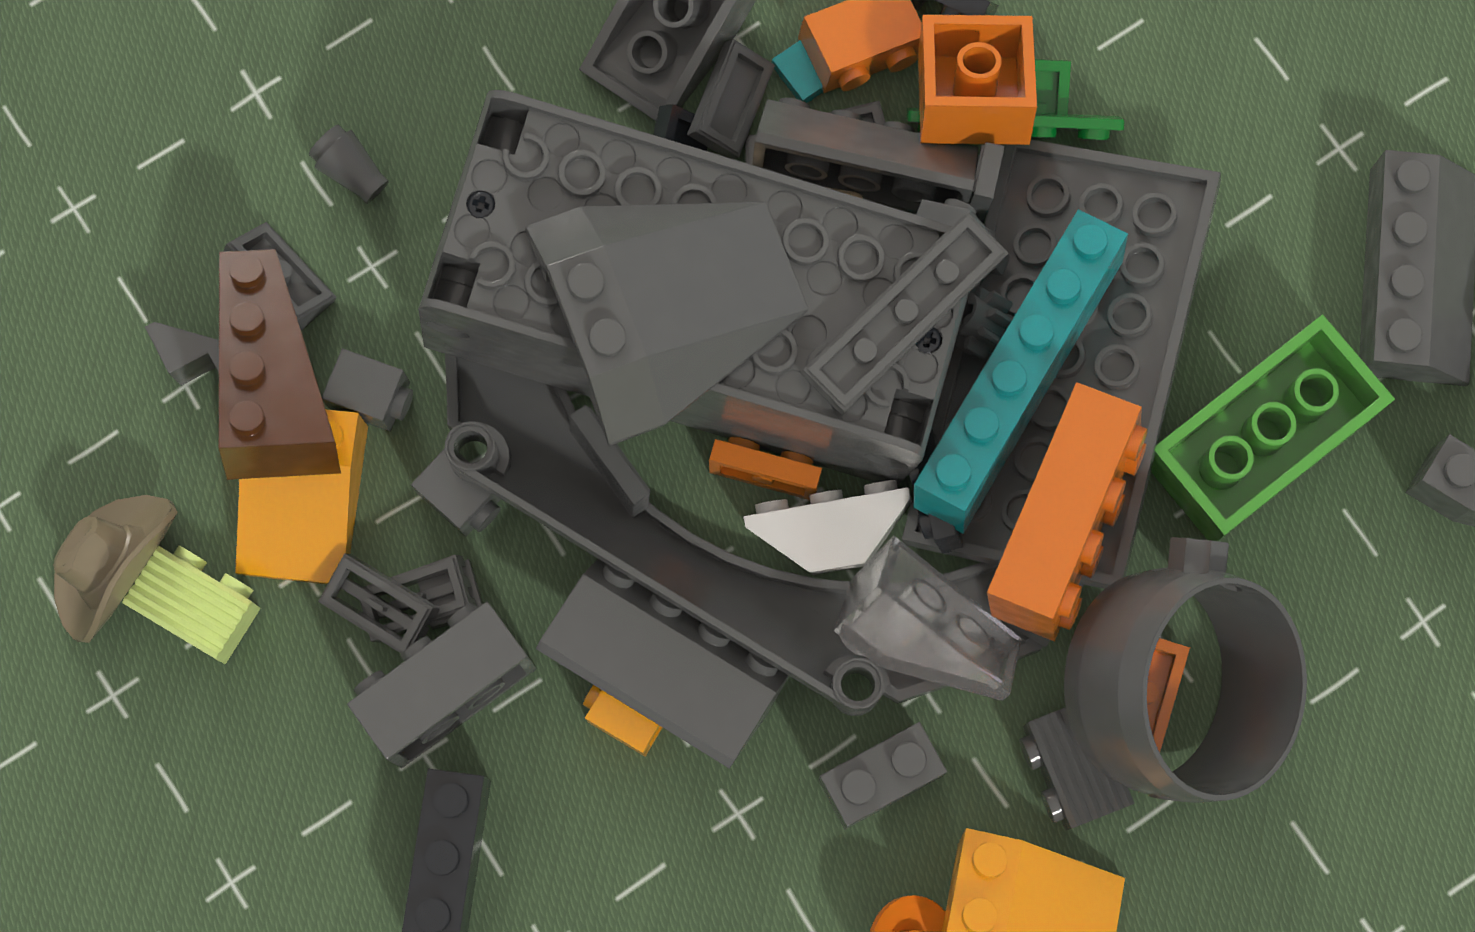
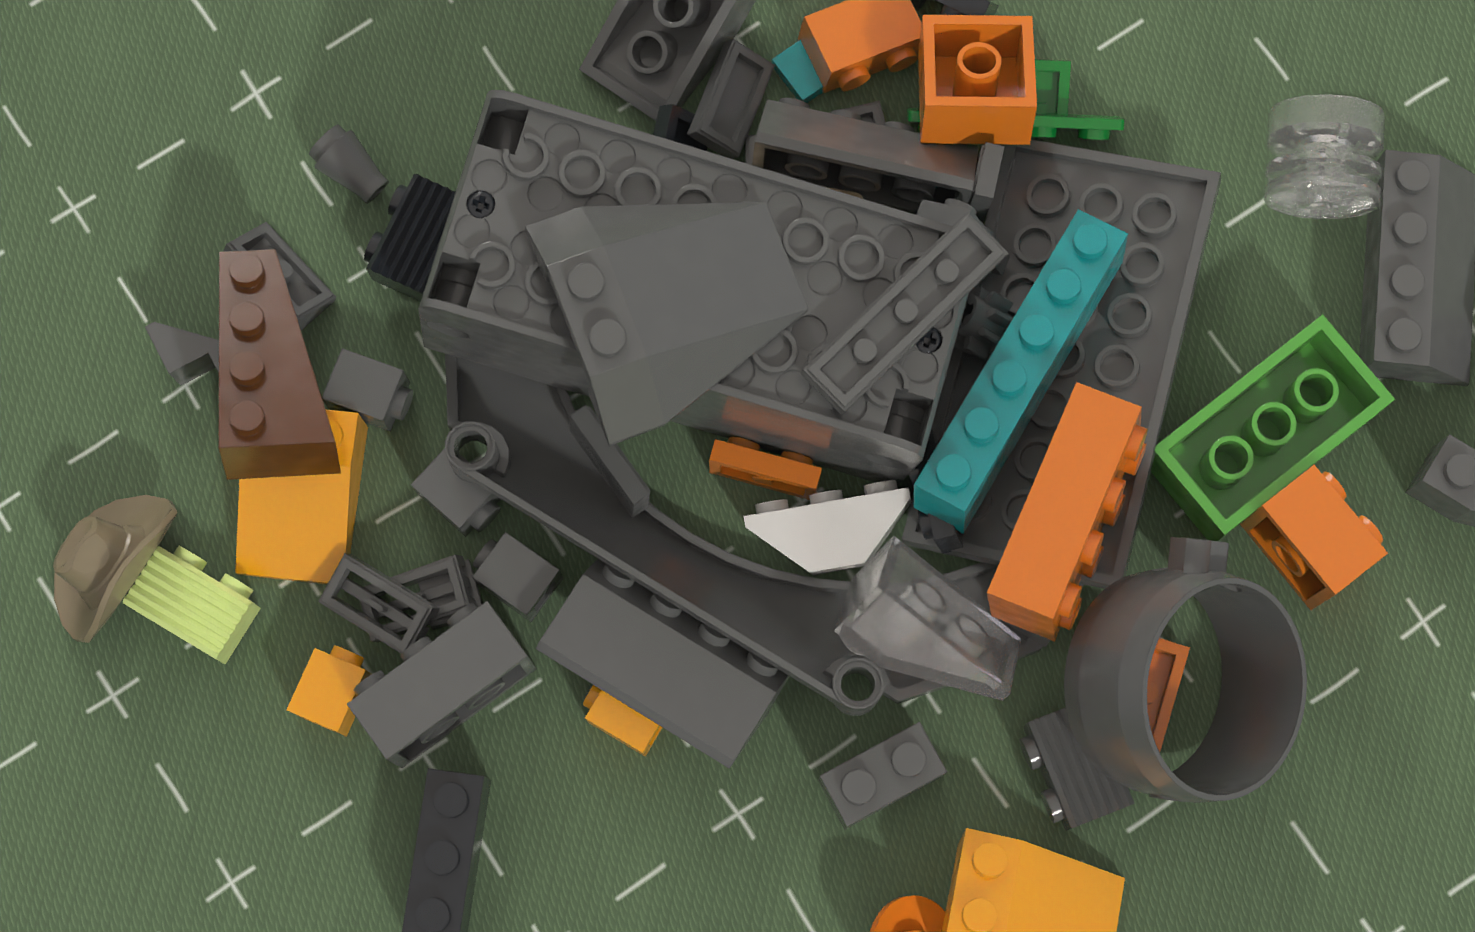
none -> light orange brick [287,645,371,737]
none -> black brick [364,174,456,302]
none -> dark grey brick [473,532,563,622]
none -> orange brick [1241,465,1388,610]
none -> clear wheel [1264,94,1385,219]

